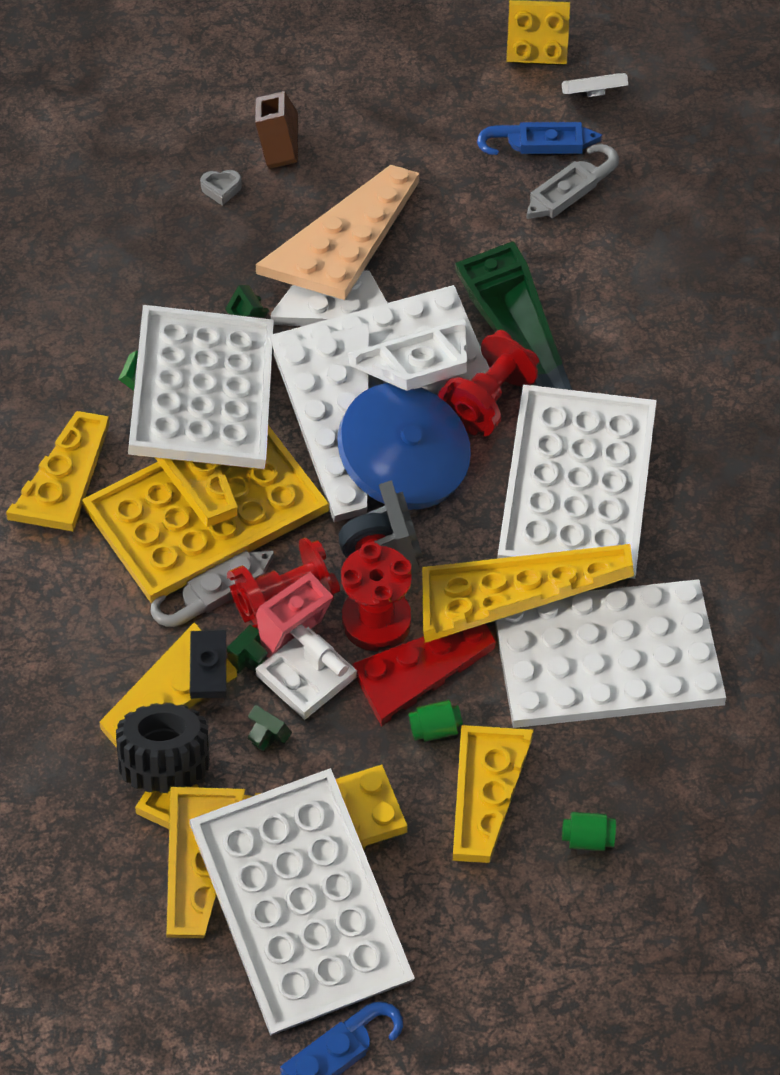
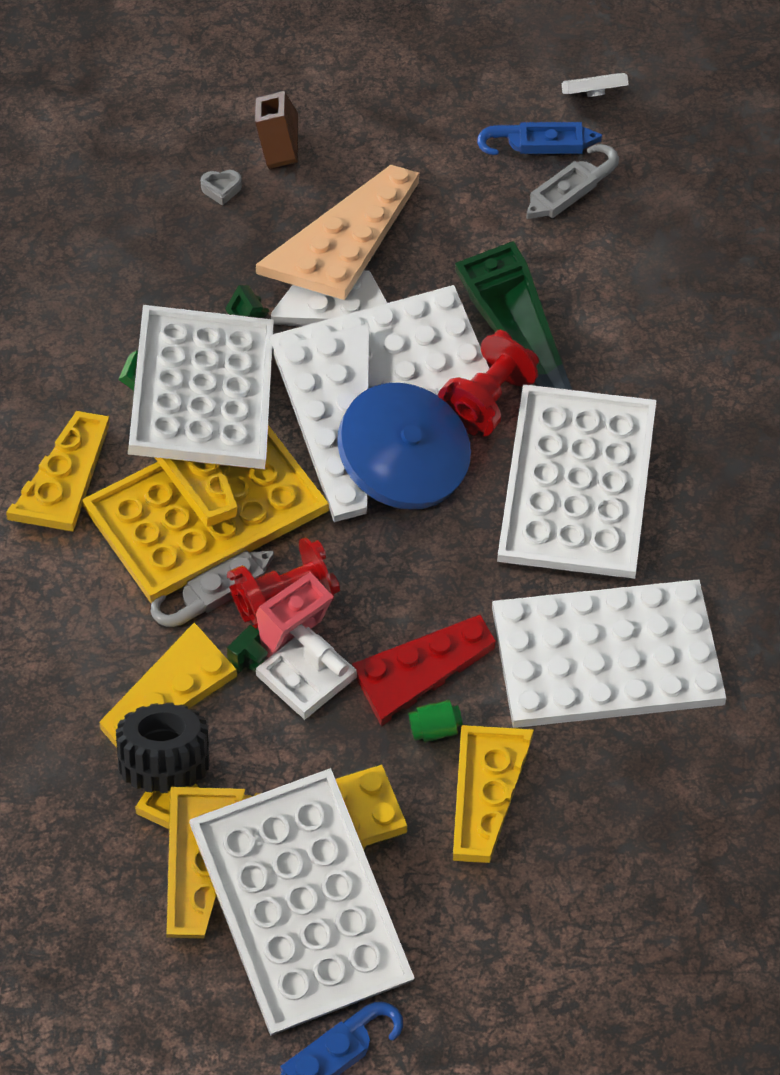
black plate [190,630,227,699] -> none
dark green tile [247,704,292,752] -> none
plate [339,480,423,575] -> none
red piece [341,542,412,651] -> none
white wing [349,319,467,391] -> none
yellow wing [422,544,634,643] -> none
yellow plate [507,0,570,64] -> none
green brick [562,812,616,851] -> none

